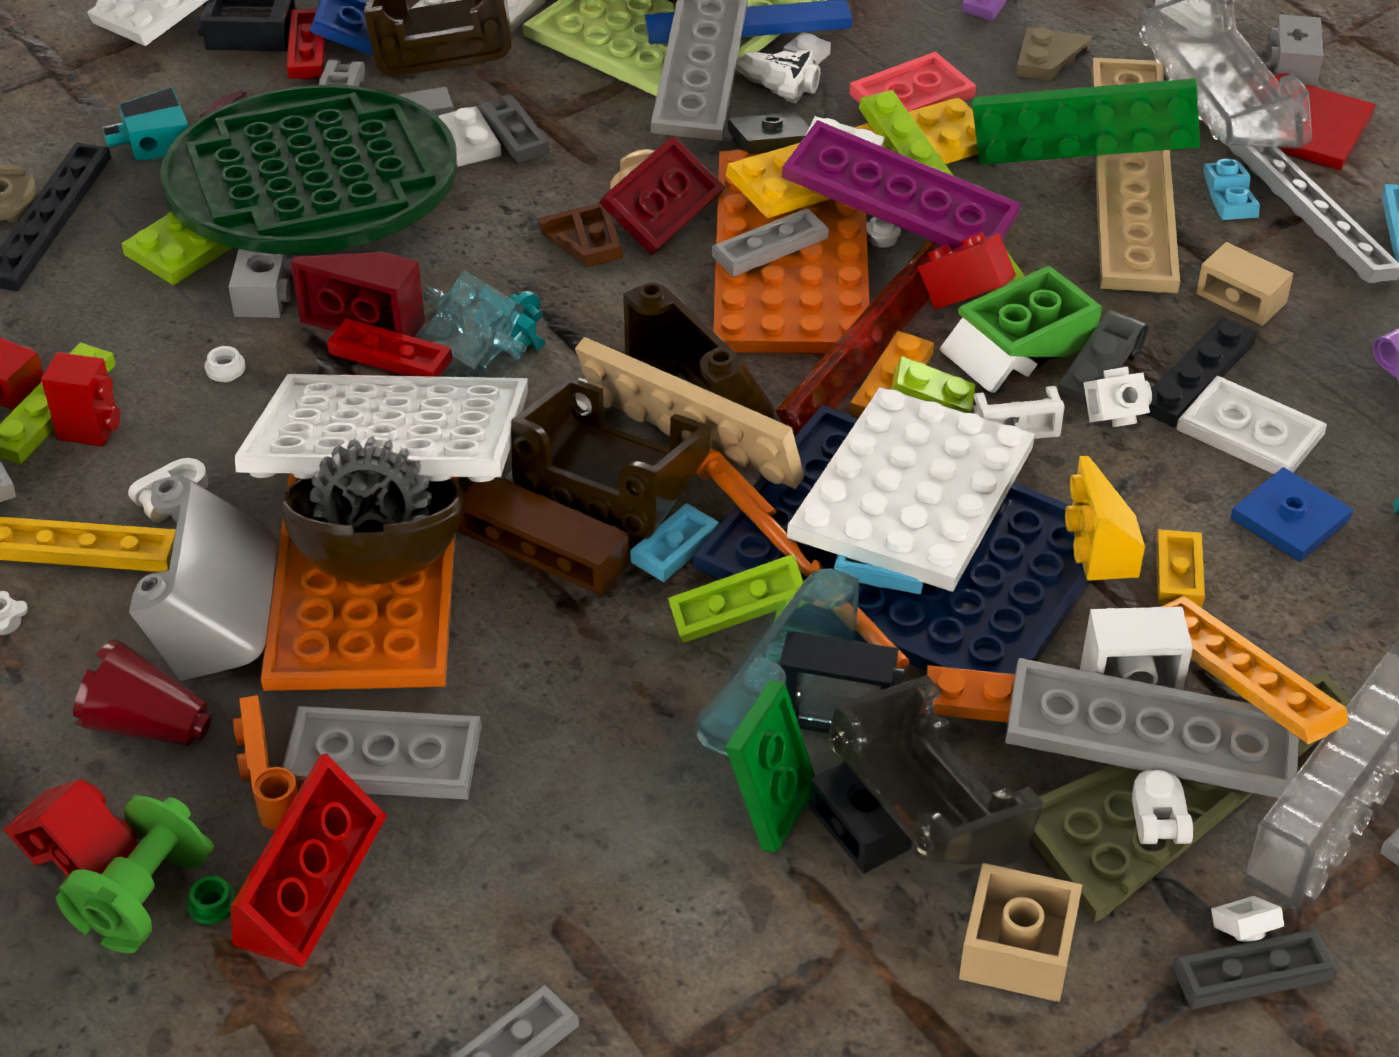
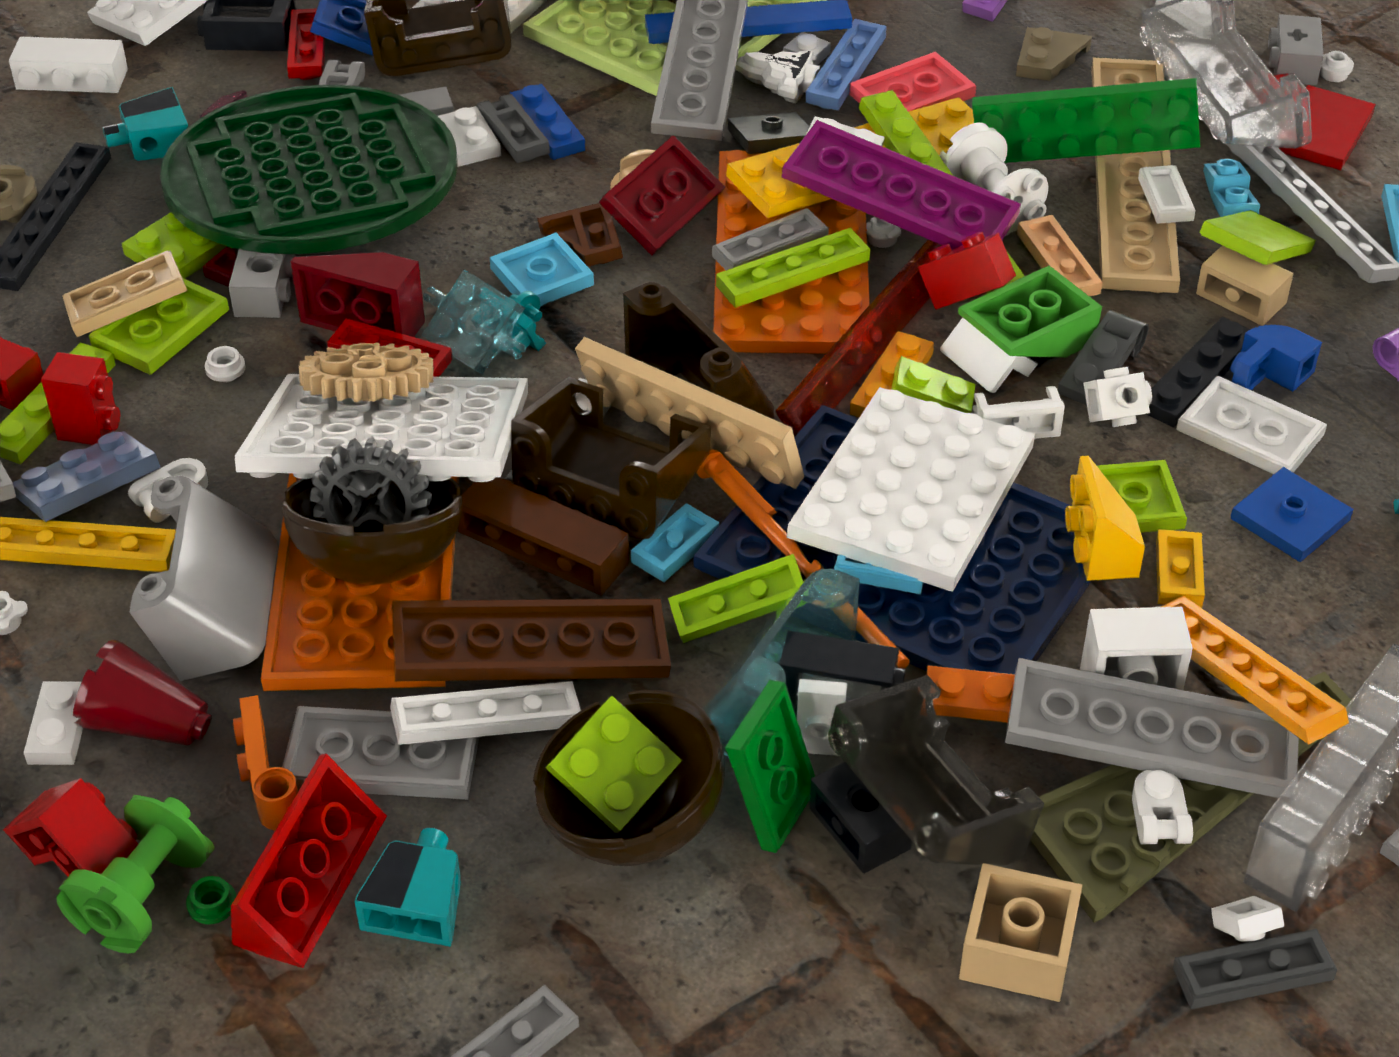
none -> white brick [9,37,128,93]
none -> sand blue plate [13,431,161,522]
none -> white plate [24,681,83,765]
none -> tan tile [63,250,187,337]
none -> lime plate [88,278,229,375]
none -> dark red tile [202,246,237,287]
none -> tan gear [299,343,434,402]
none -> teal torso [354,828,461,947]
none -> white tile [390,681,581,745]
none -> reddish brown plate [392,599,671,682]
none -> medium azure plate [490,232,594,306]
none -> blue plate [510,83,585,160]
none -> dark brown piece [533,690,725,866]
none -> lime plate [545,696,682,833]
none -> lime plate [716,227,870,308]
none -> white plate [797,679,847,756]
none -> medium blue plate [805,19,887,111]
none -> white piece [939,123,1048,236]
none -> light nougat plate [1017,215,1103,297]
none -> lime tile [1096,460,1187,533]
none -> white tile [1138,165,1196,224]
none -> lime tile [1200,210,1316,265]
none -> blue brick [1231,325,1322,392]
none -> white plate [1320,51,1354,82]

